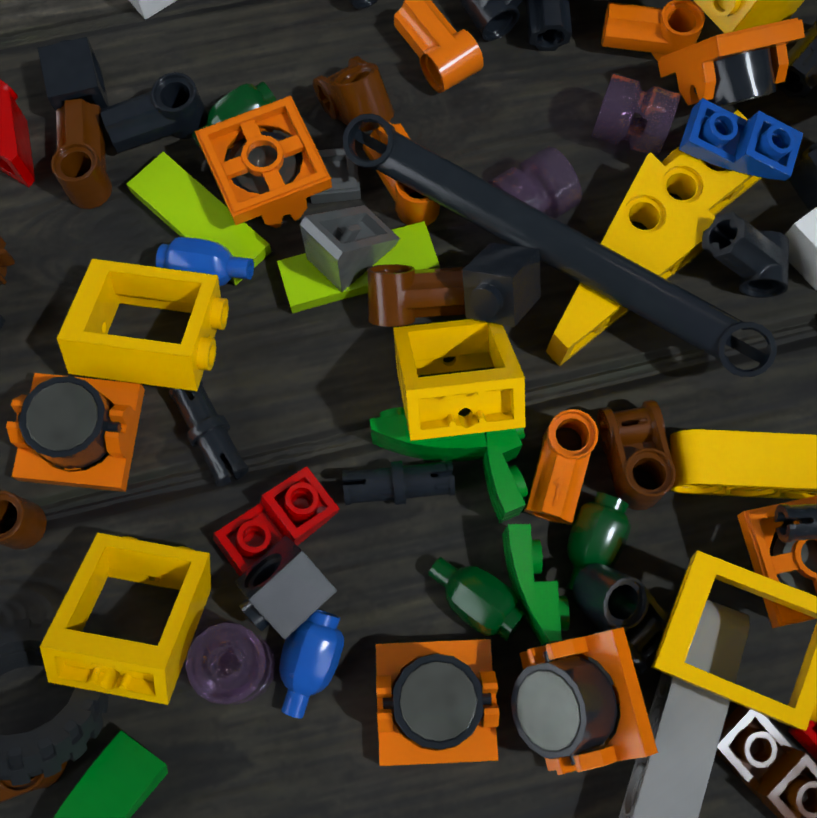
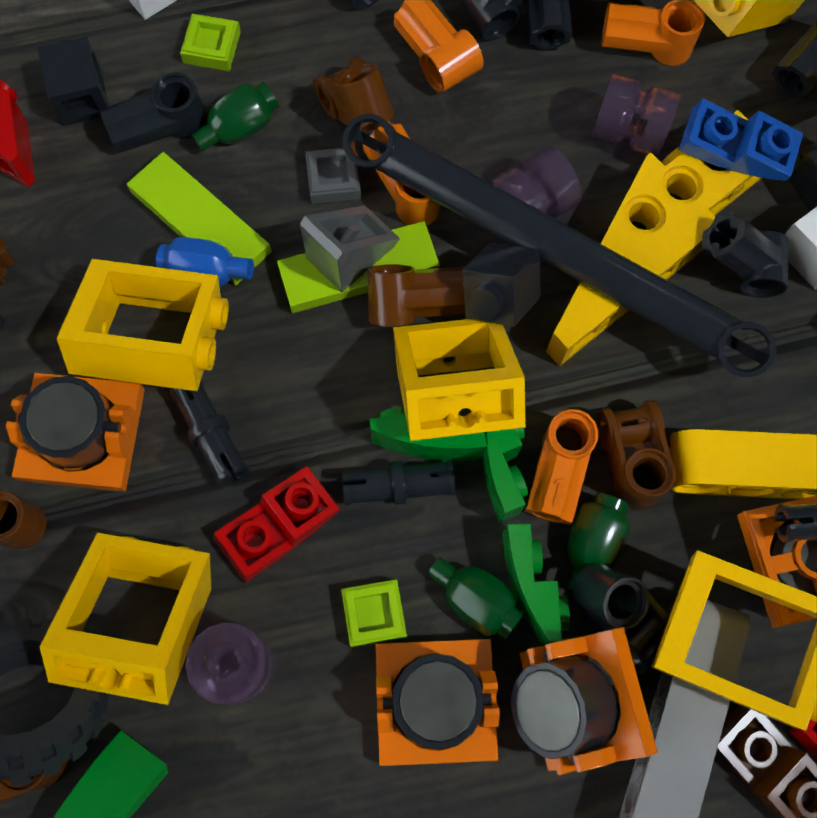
reddish brown piece [51,98,112,209] -> none
orange piece [195,96,332,228] -> none
black brick [234,535,337,639] -> none
blue plant [279,609,344,719] -> none
orange piece [658,18,805,107] -> none
none -> lime tile [180,13,241,72]
none -> lime tile [341,579,407,648]

